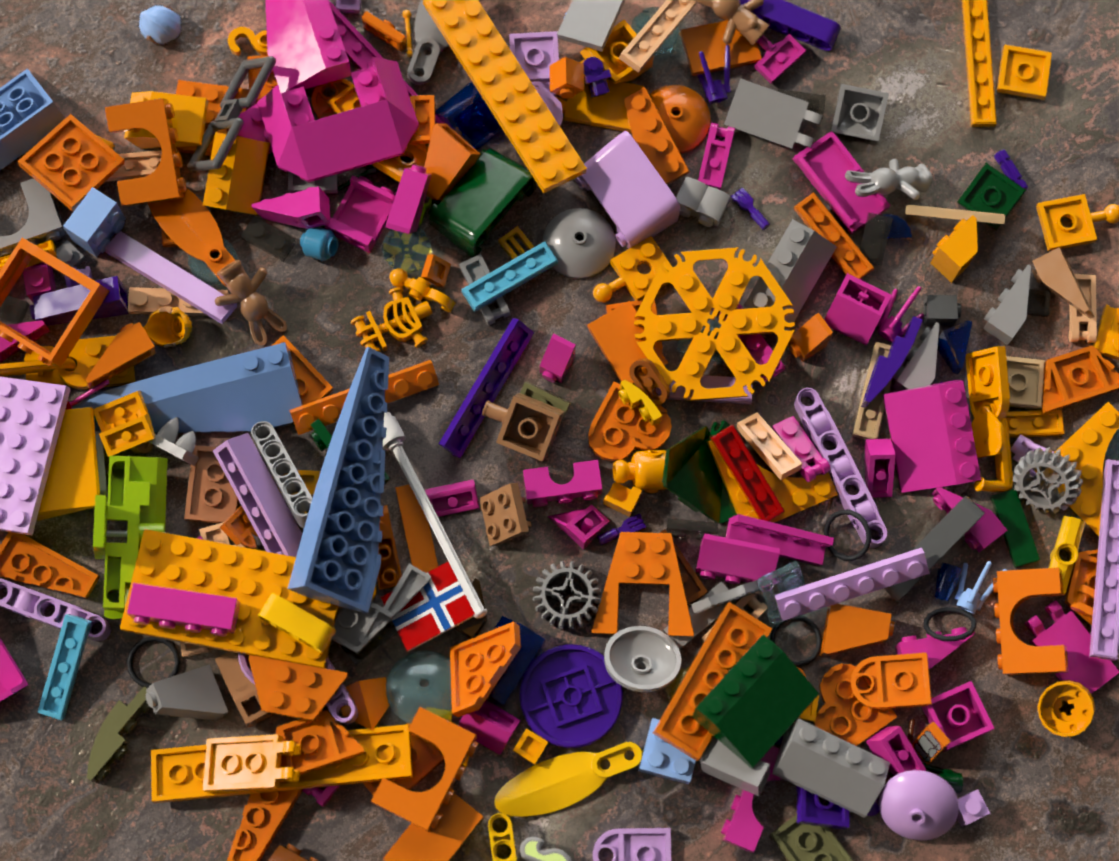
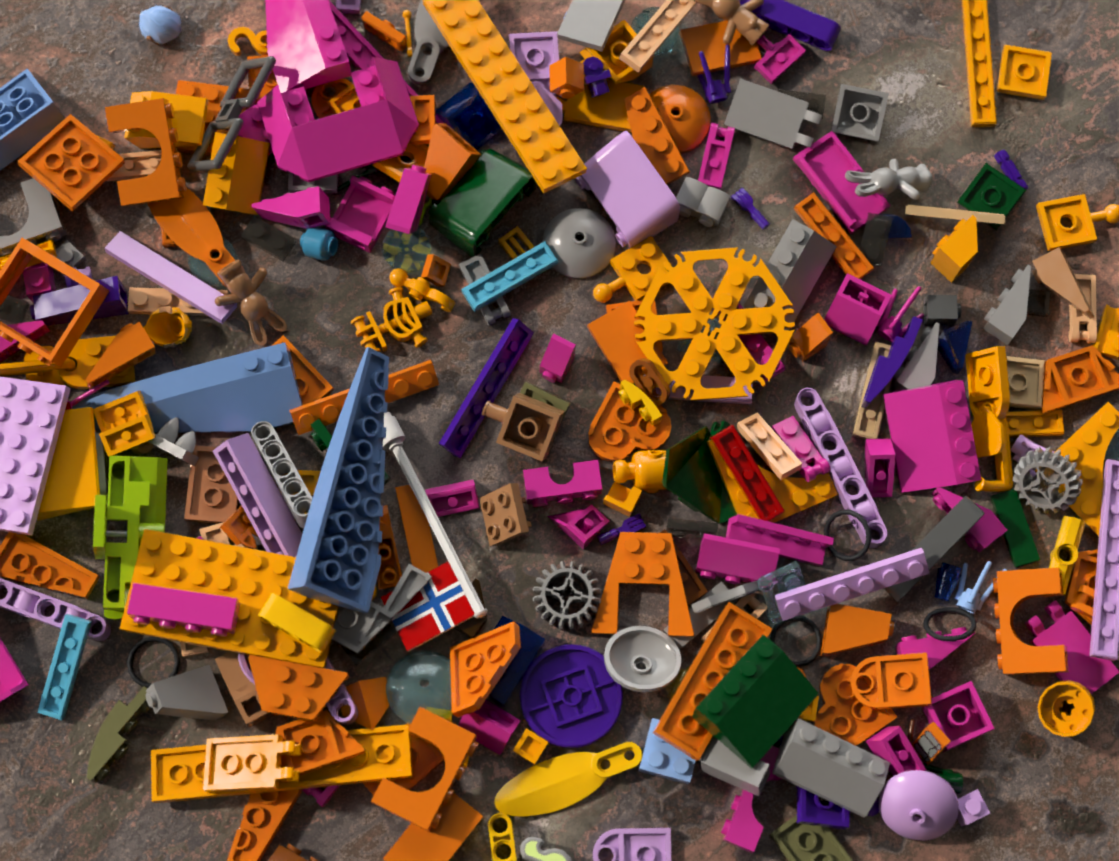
light blue brick [63,187,126,257] -> none

